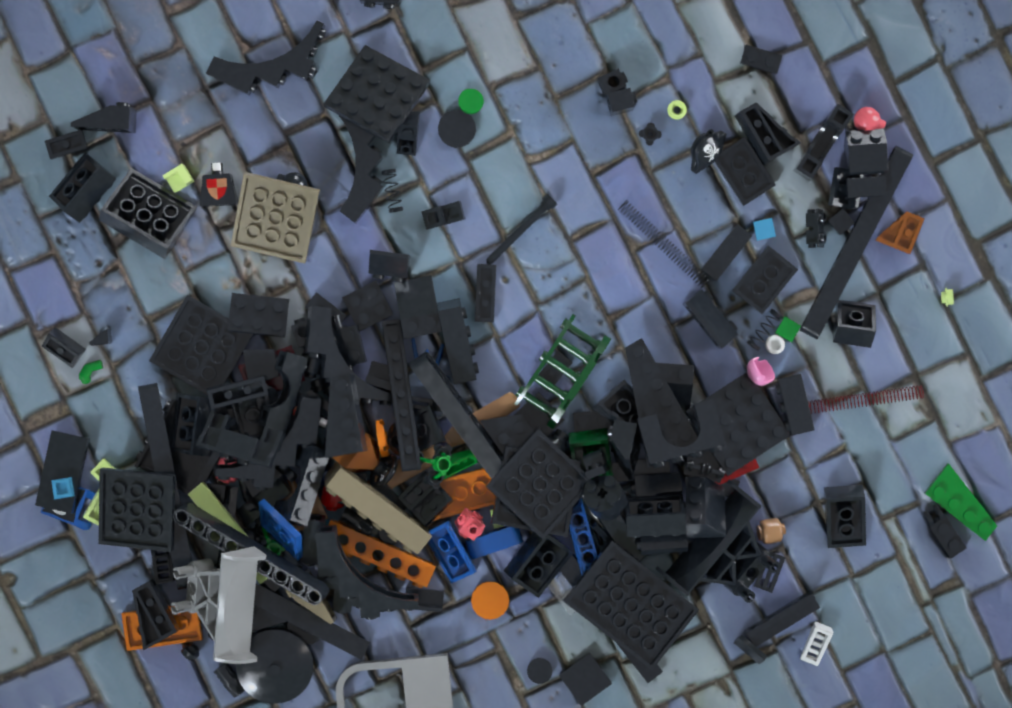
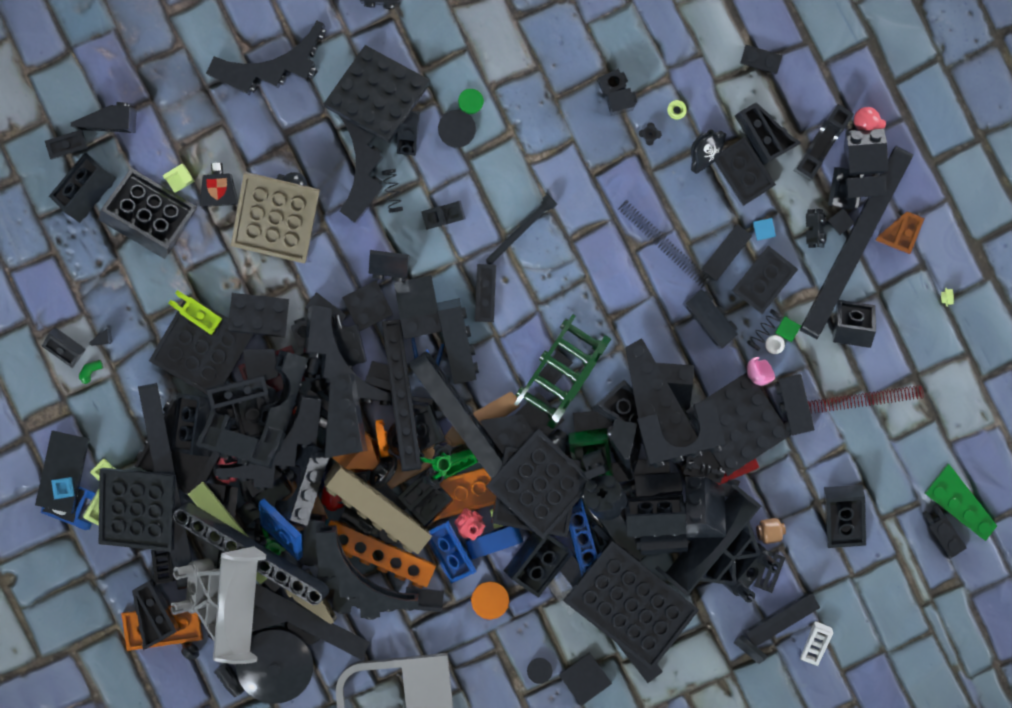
none -> lime hinge [168,290,222,335]

